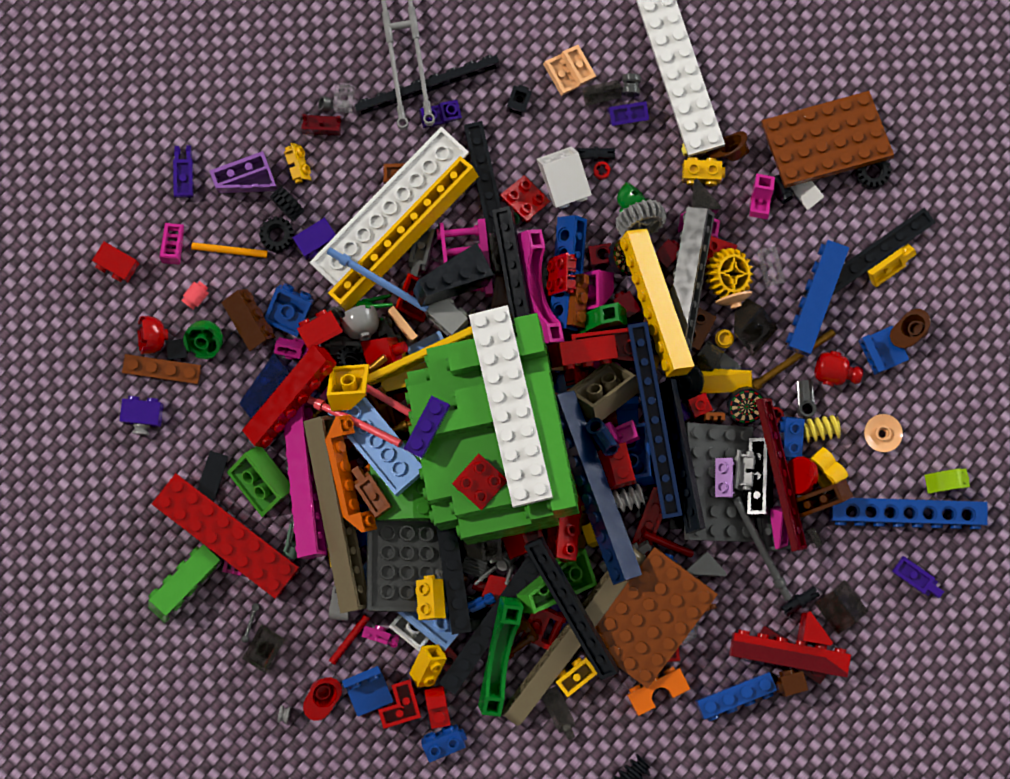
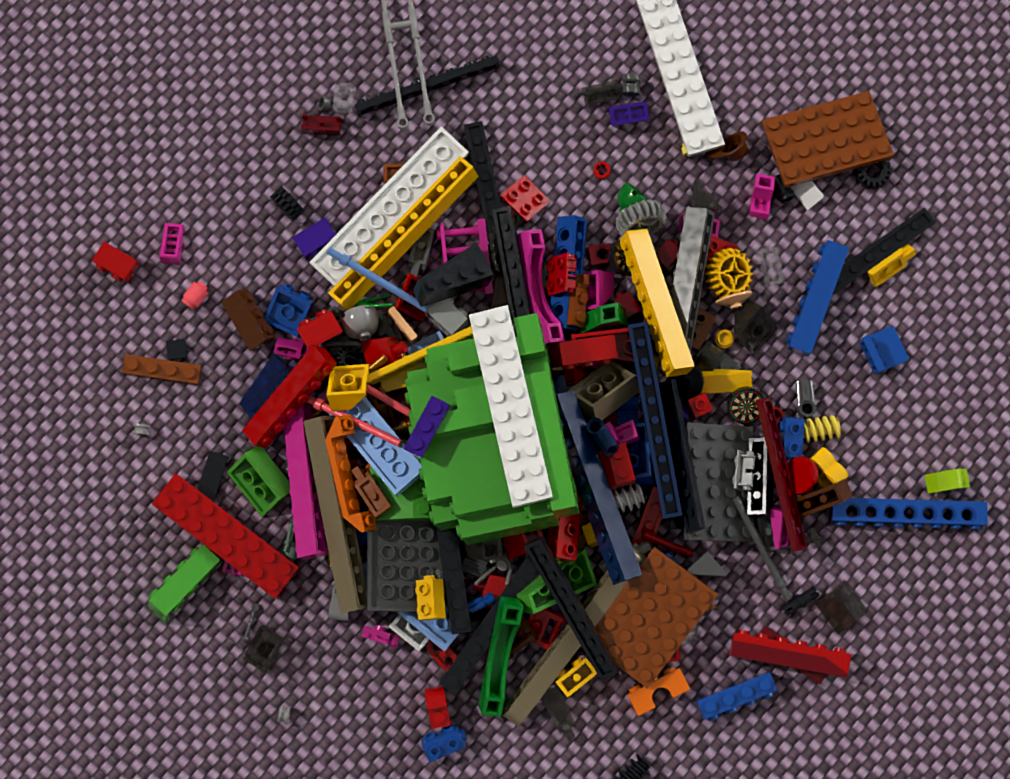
dark purple brick [119,396,164,427] -> none
red cylinder [138,316,168,354] -> none
dark purple hinge [173,145,194,198] -> none
green cylinder [183,320,223,359] -> none
light orange bar [191,242,268,258] -> none
medium lavender wedge [210,151,278,193] -> none
black tyre [259,216,295,253] -> none
yellow hinge [284,143,311,184] -> none
red piece [303,677,342,721] -> none
red bar [329,614,371,665] -> none
blue bracket [342,666,393,717] -> none
red brick [378,679,422,729] -> none
yellow brick [409,644,447,688] -> none
dark purple slope [419,100,462,128] -> none
red hinge [452,453,507,510] -> none
black brick [506,85,532,117] -> none
white slope [536,146,592,209] -> none
light nougat slope [543,45,596,96] -> none
black pin [577,146,615,161] -> none
yellow brick [682,157,725,186] -> none
dark orange tile [702,412,725,424] -> none
lavender hinge [715,458,735,498] -> none
pearl gold bar [752,329,836,390] -> none
reddish brown brick [774,669,808,697] -> none
red slope [797,611,833,646] -> none
red piece [814,351,863,387] -> none
light nougat dish [864,414,903,452] -> none
reddish brown piece [890,309,931,348] -> none
dark purple hinge [891,556,944,598] -> none

